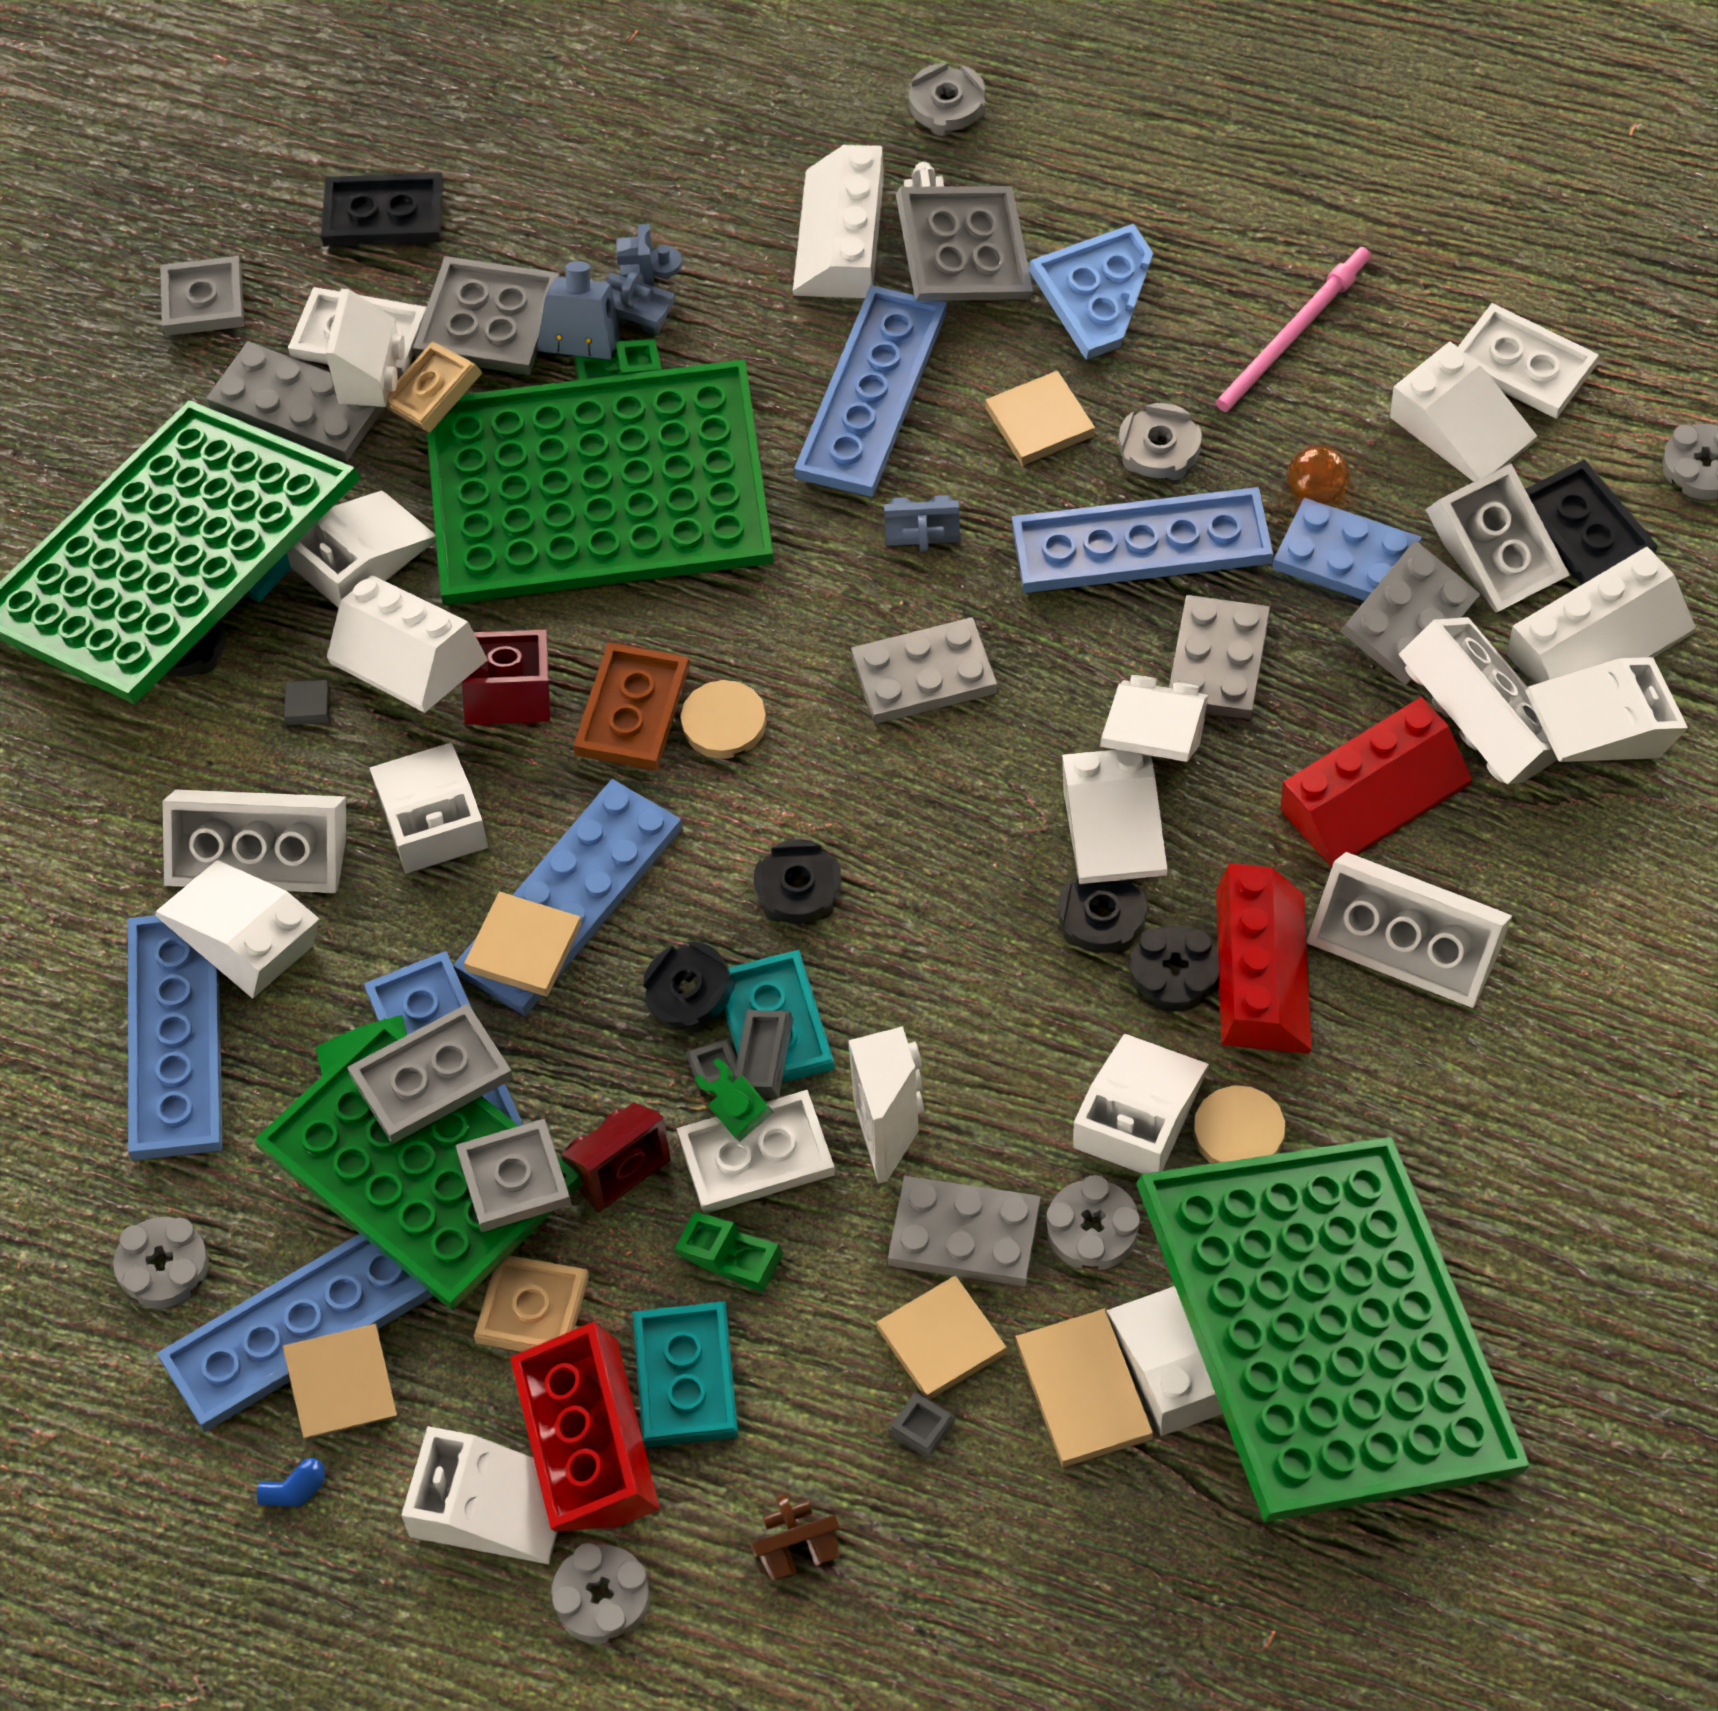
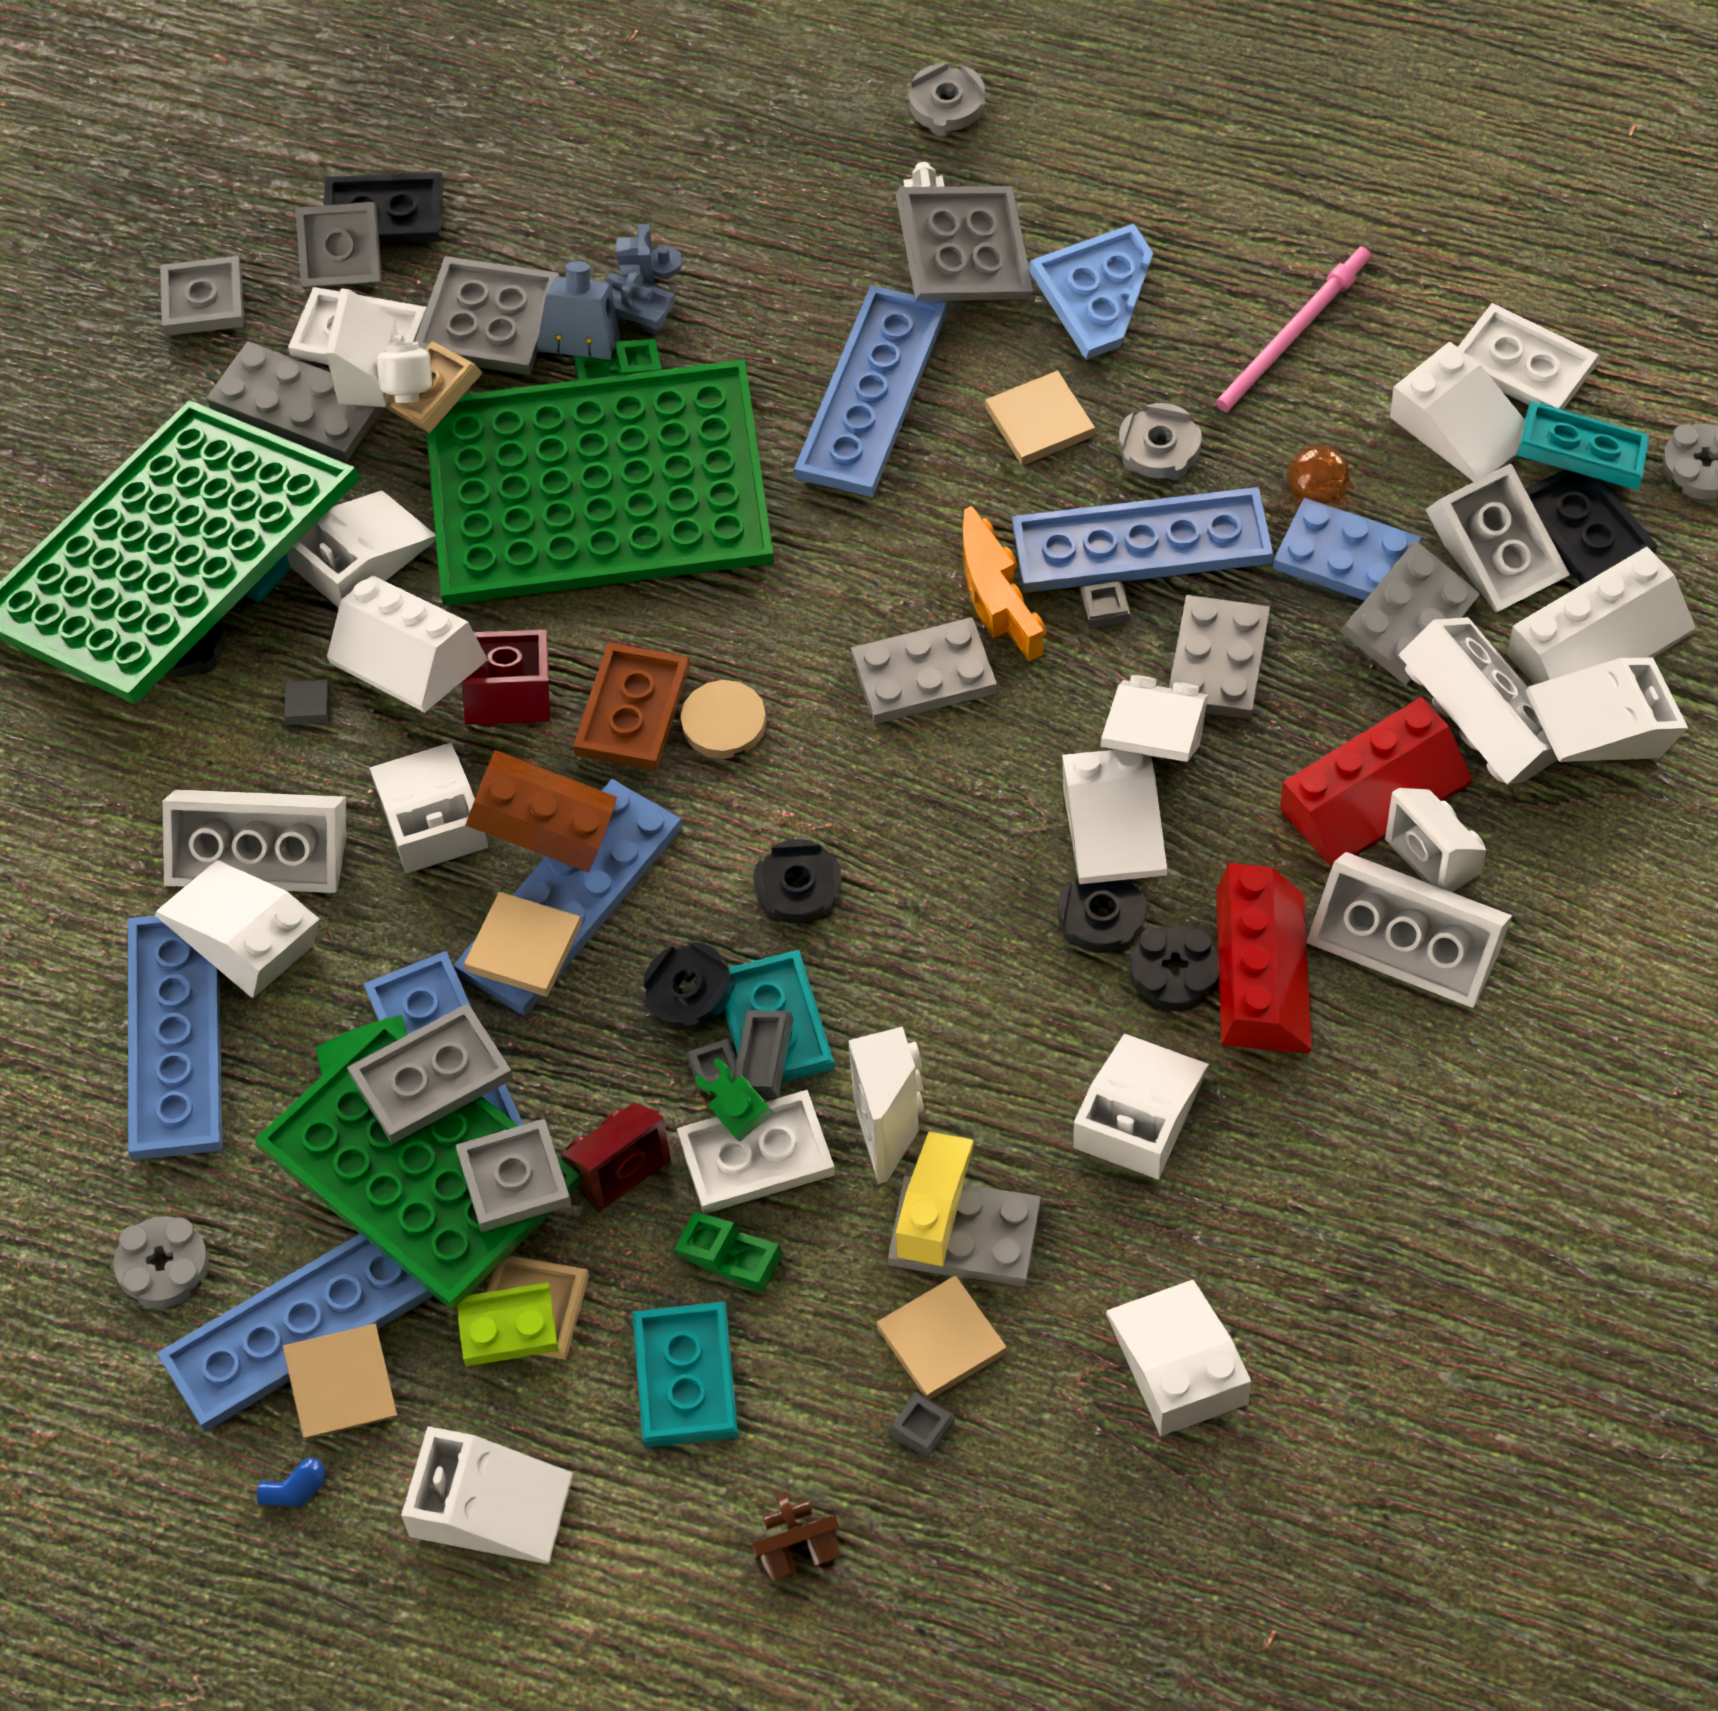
red slope [510,1322,660,1532] -> none
light grey plate [551,1543,650,1644] -> none
white slope [793,145,884,298] -> none
sand blue hips [884,495,961,552] -> none
tan tile [1016,1308,1153,1468] -> none
light grey plate [1047,1175,1140,1270] -> none
green plate [1136,1137,1530,1522] -> none
tan tile [1194,1085,1285,1164] -> none
none -> light grey plate [295,202,382,288]
none -> white head [377,342,432,403]
none -> lime plate [457,1282,559,1367]
none -> dark orange slope [465,750,617,873]
none -> light yellow slope [896,1131,974,1266]
none -> light orange slope [963,506,1046,661]
none -> dark grey tile [1080,580,1130,629]
none -> white slope [1385,788,1486,892]
none -> teal tile [1517,401,1650,490]

